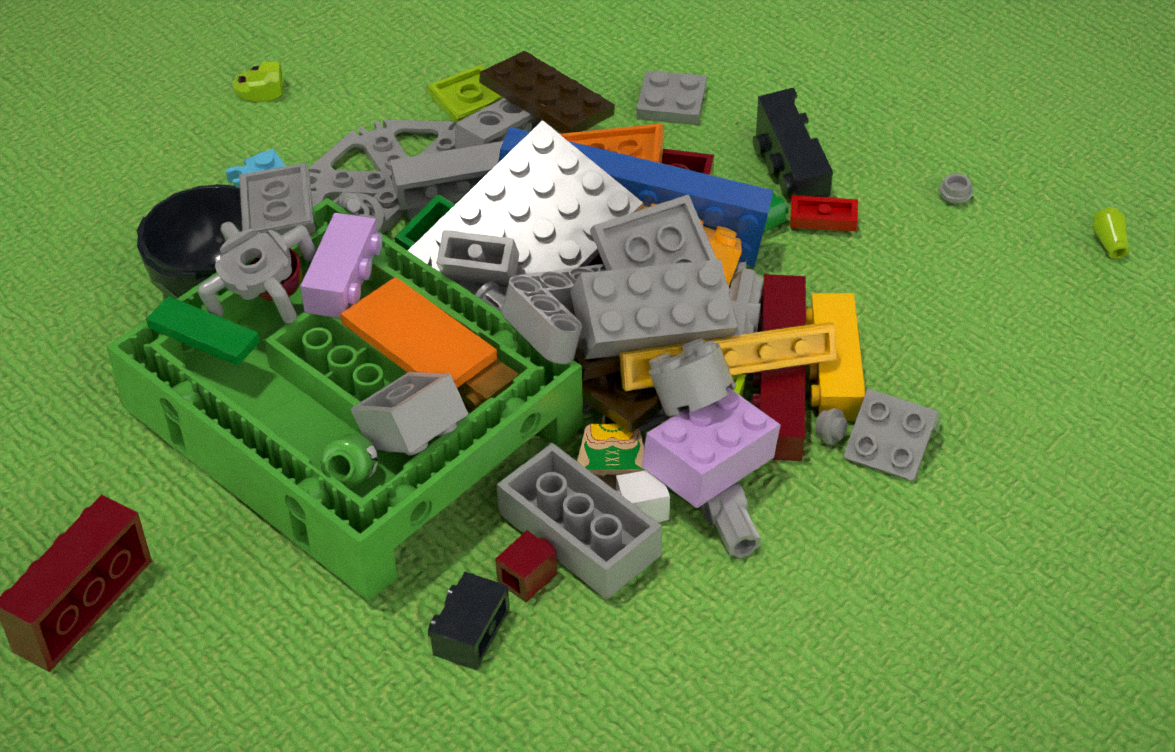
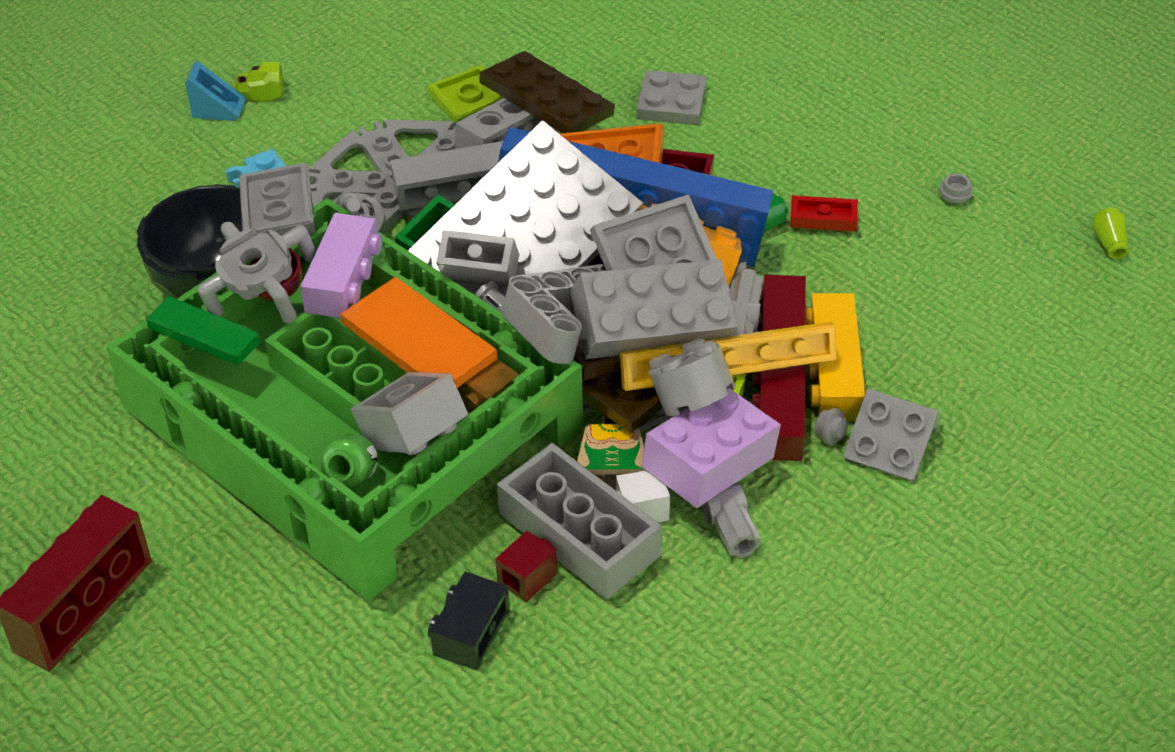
black wedge [753,87,833,199] -> none
none -> dark azure slope [185,61,246,121]

